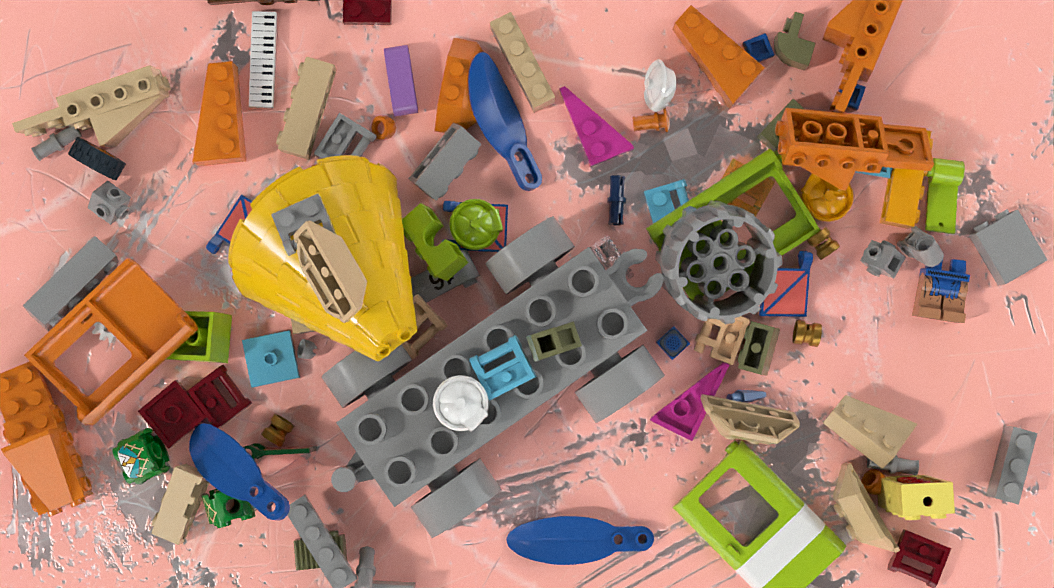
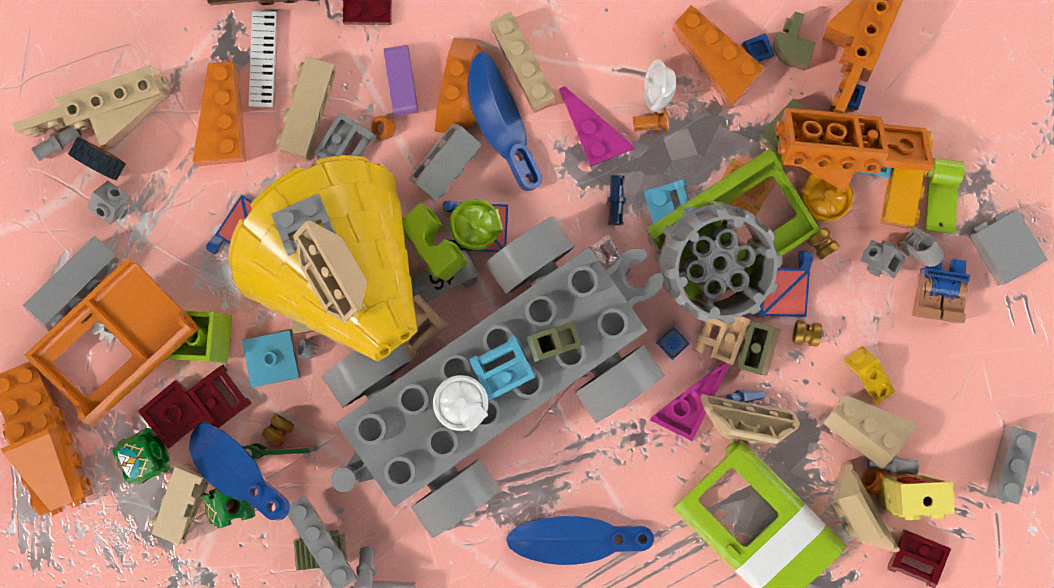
none -> yellow bracket [843,346,895,405]

